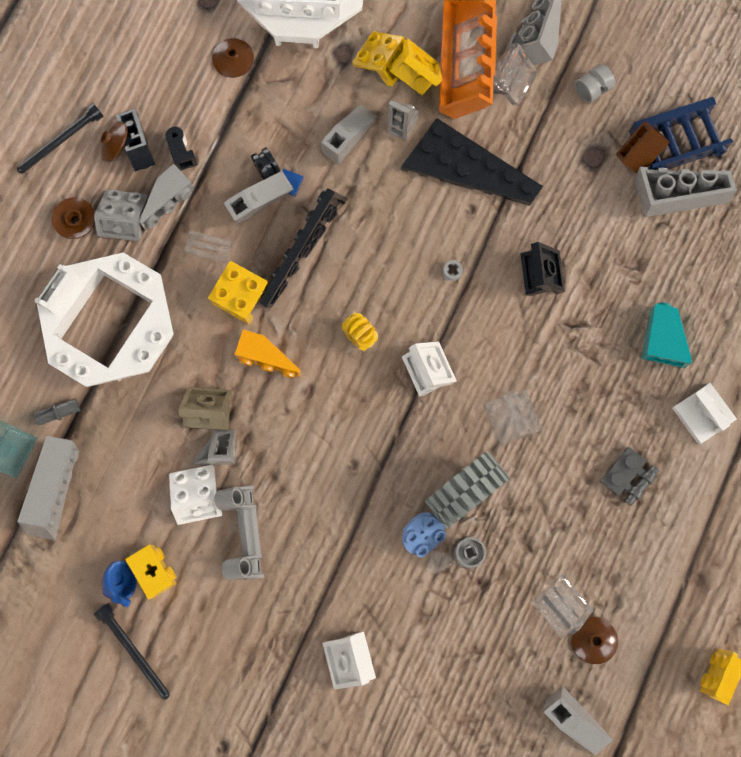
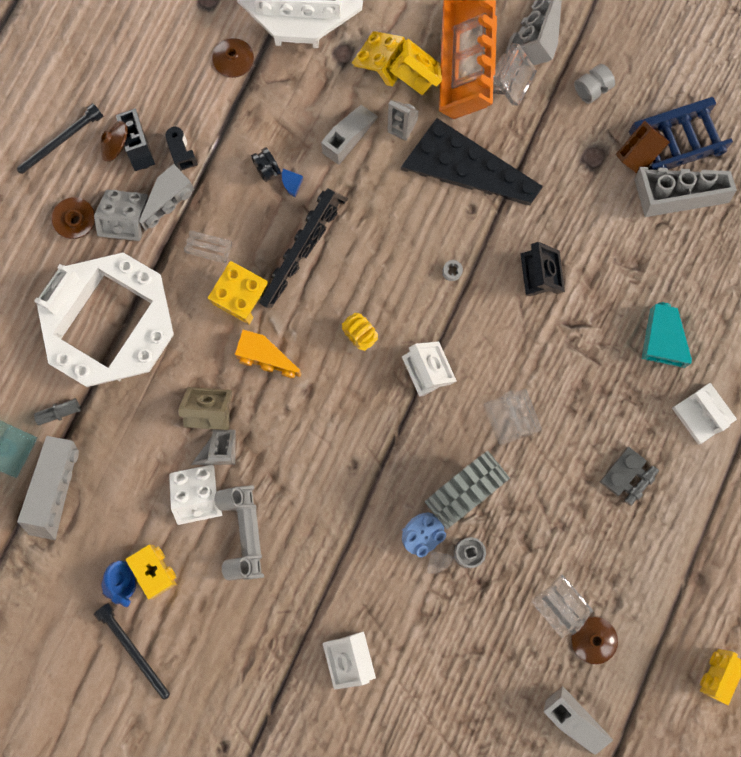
light grey slope [224,171,294,224] -> none

